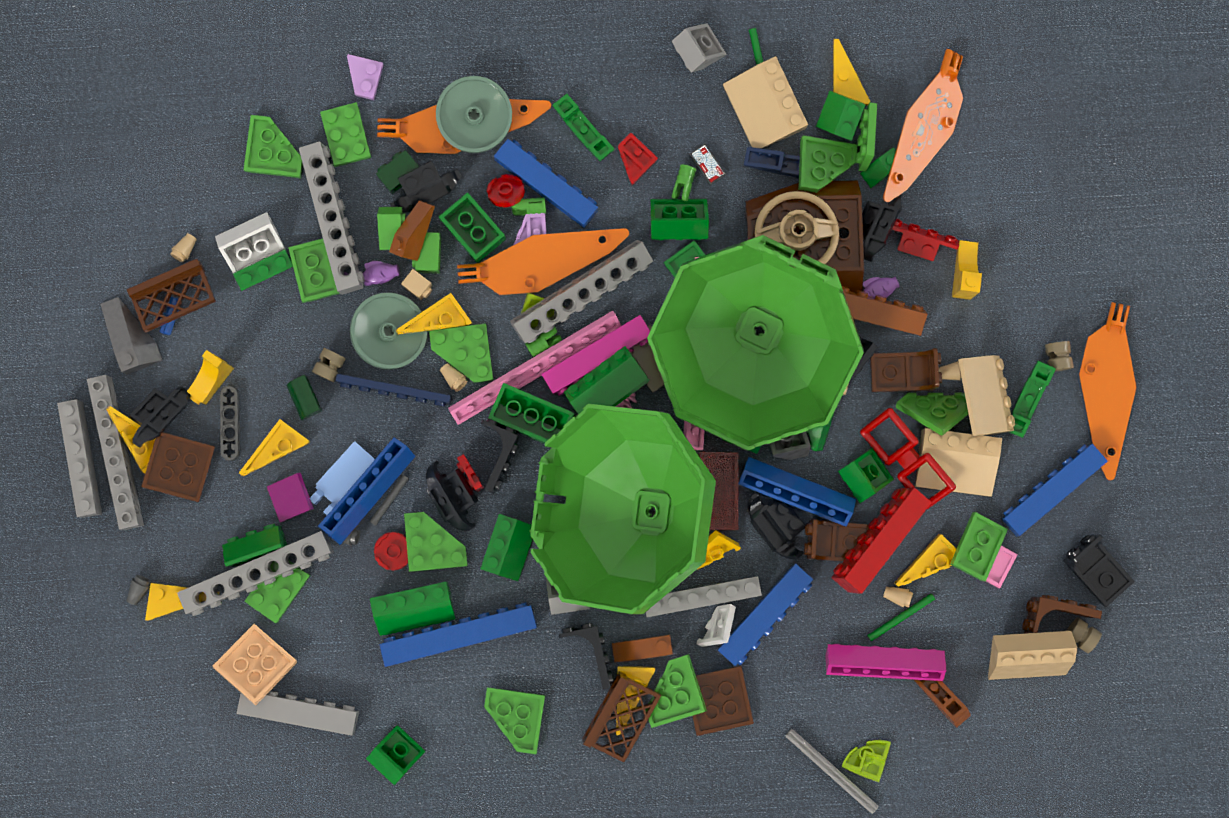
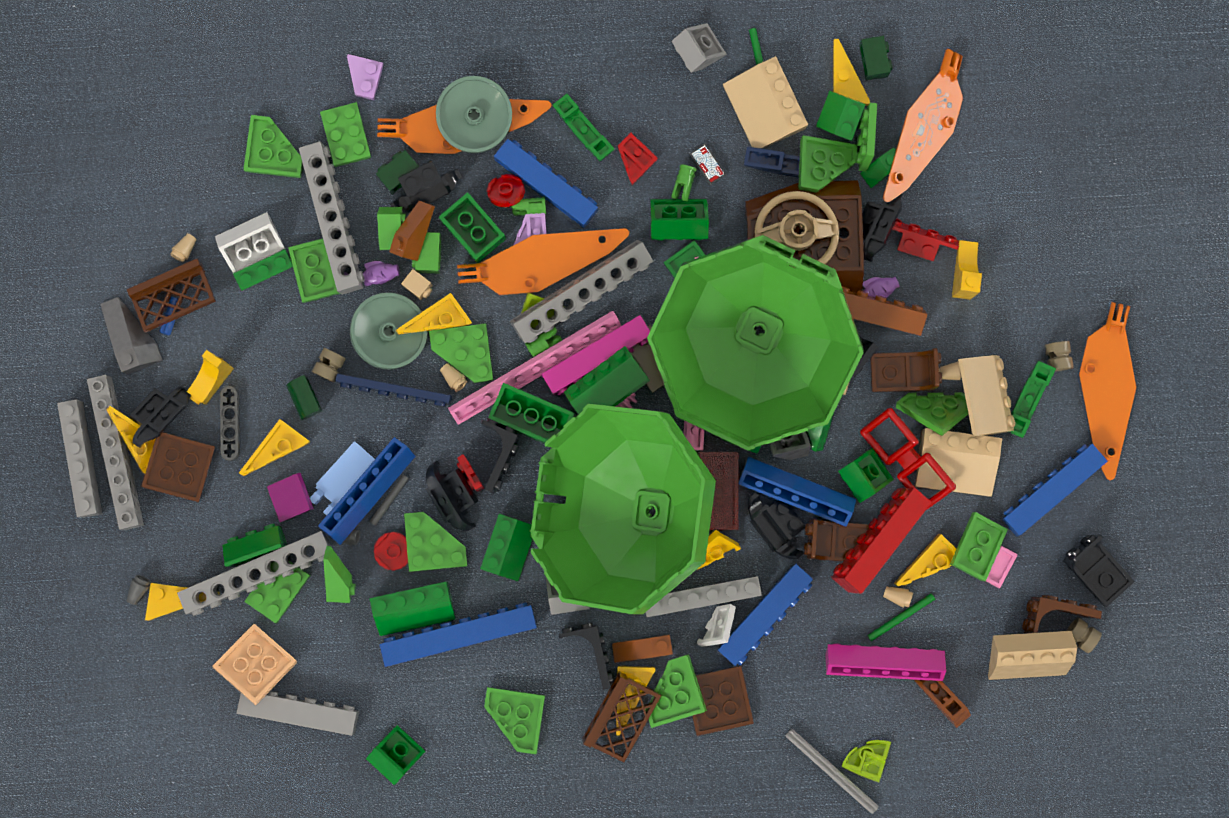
none -> bright green slope [323,546,356,603]
none -> dark green brick [859,36,892,81]

